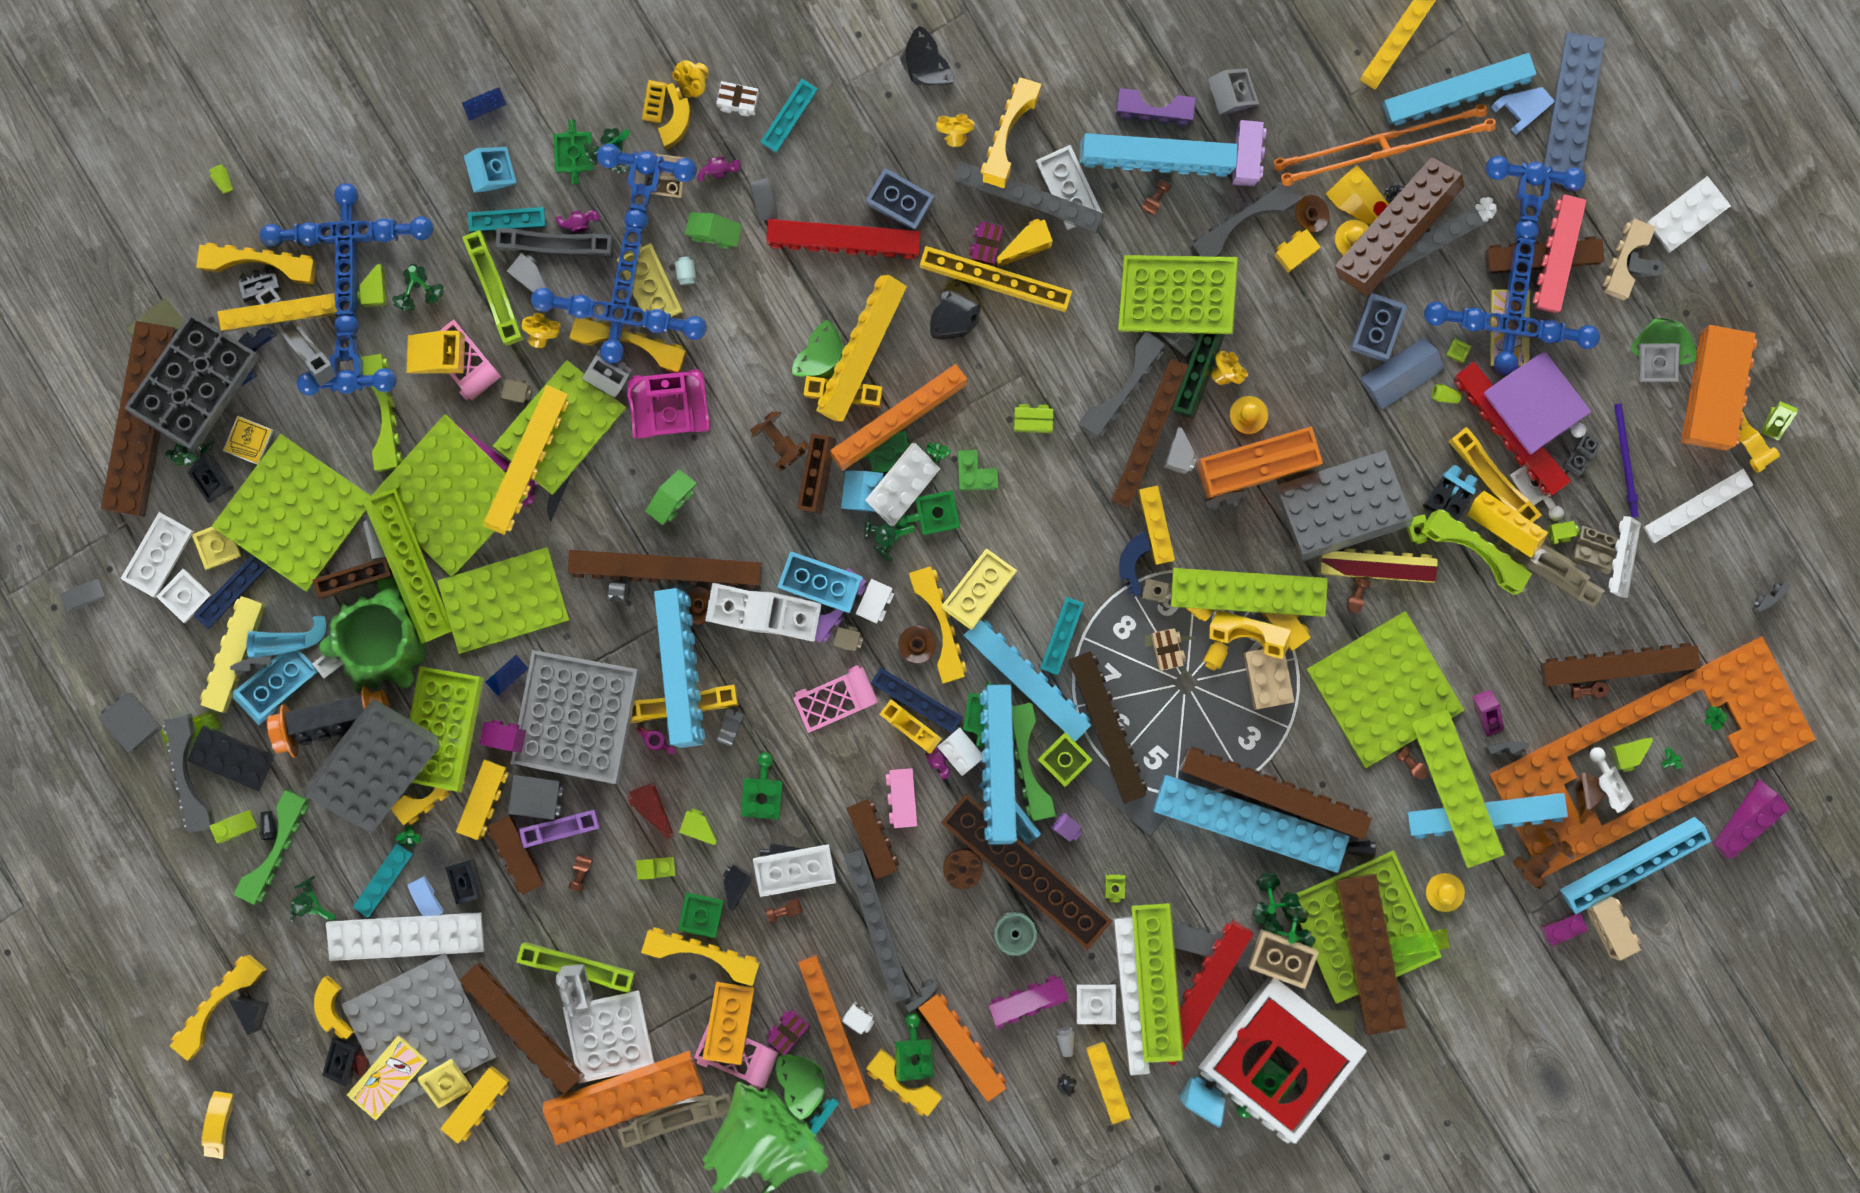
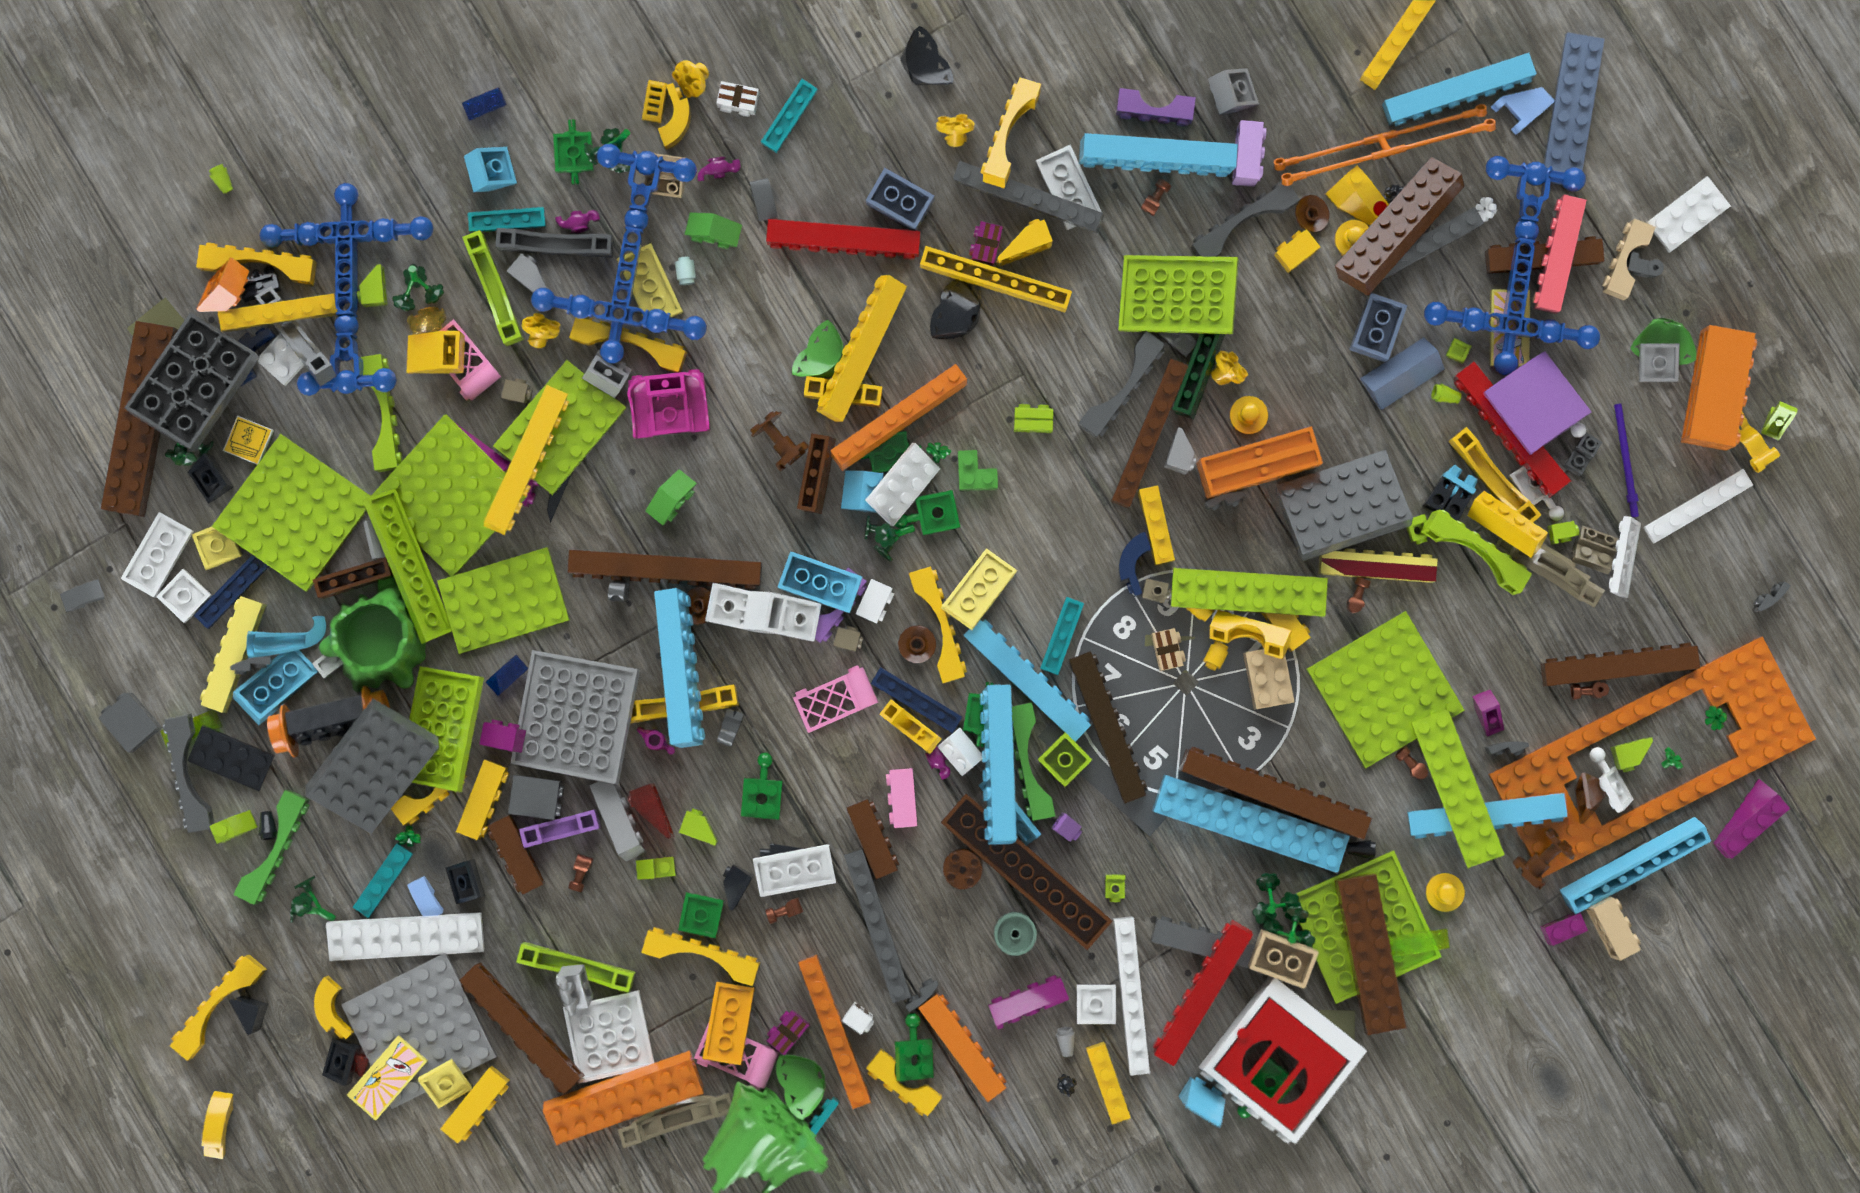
lime plate [1132,903,1184,1063] -> none
none -> orange slope [196,257,249,312]
none -> white plate [258,334,304,386]
none -> clear yellow plate [407,307,446,335]
none -> light grey wedge [589,781,647,861]

